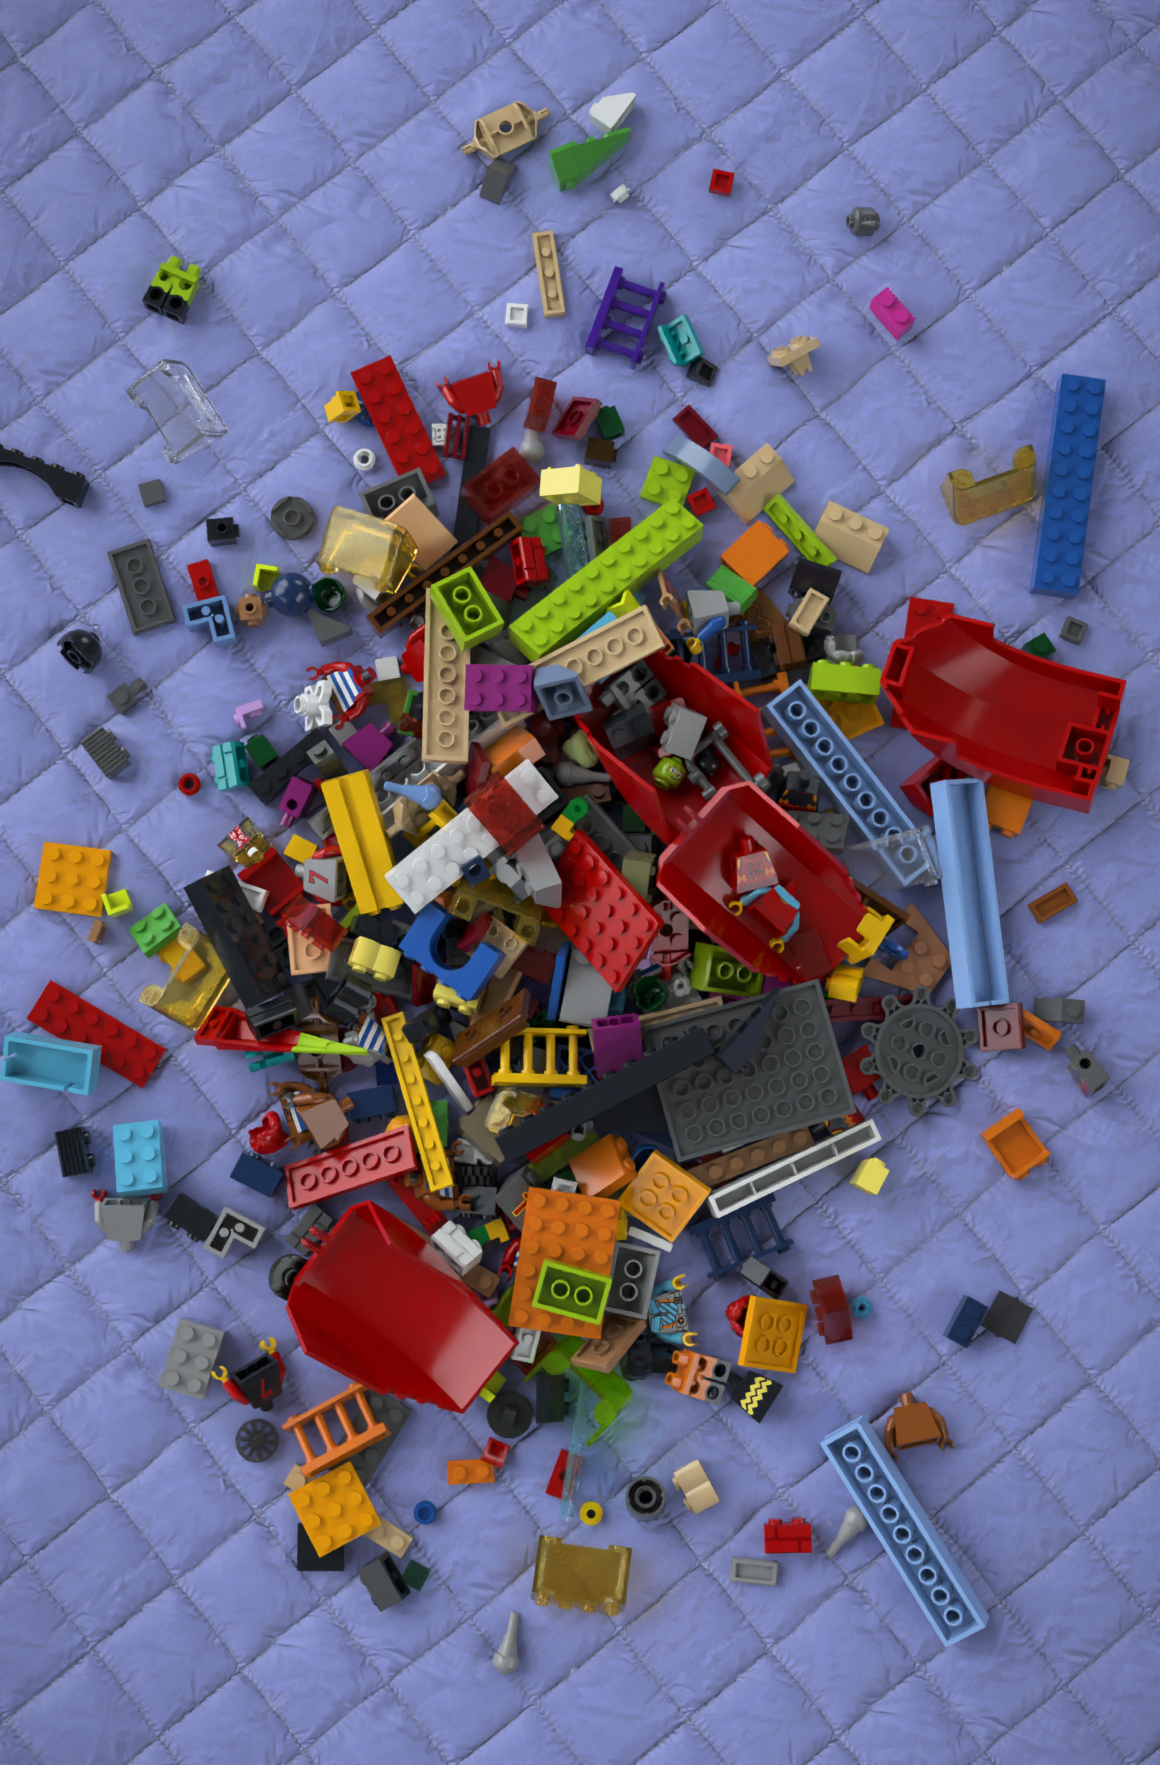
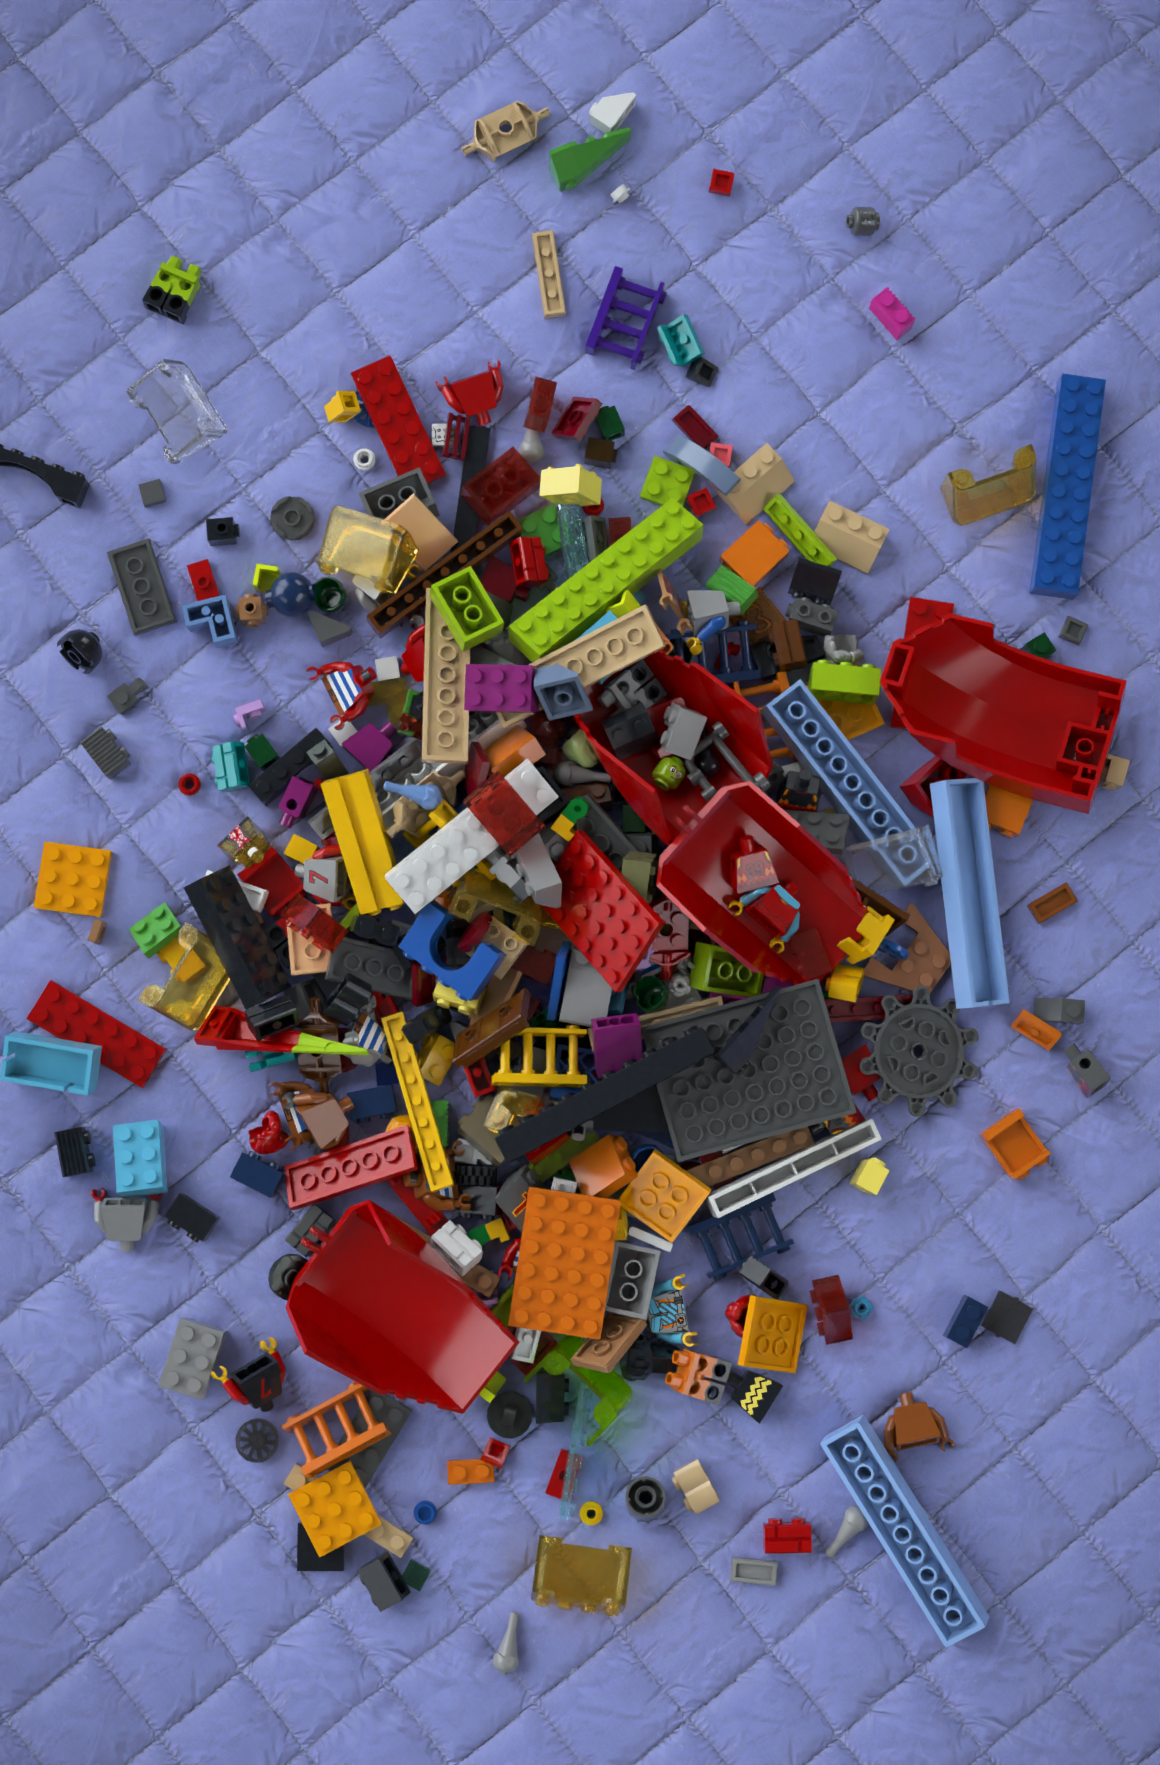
neon yellow panel [101,889,134,918] -> none
light grey brick [203,1206,269,1259] -> none
white plant [294,680,332,732] -> none
light yellow brick [347,936,401,982] -> none
white tile [423,1050,473,1112] -> none
dark blue bracket [461,855,491,888] -> none
dark grey slope [479,157,517,205] -> none
white tile [505,303,529,328] -> none
lime brick [532,1258,612,1325] -> none
tan plate [766,335,821,376] -> none
tan tile [788,587,830,637] -> none
tile [977,1003,1026,1052] -> none

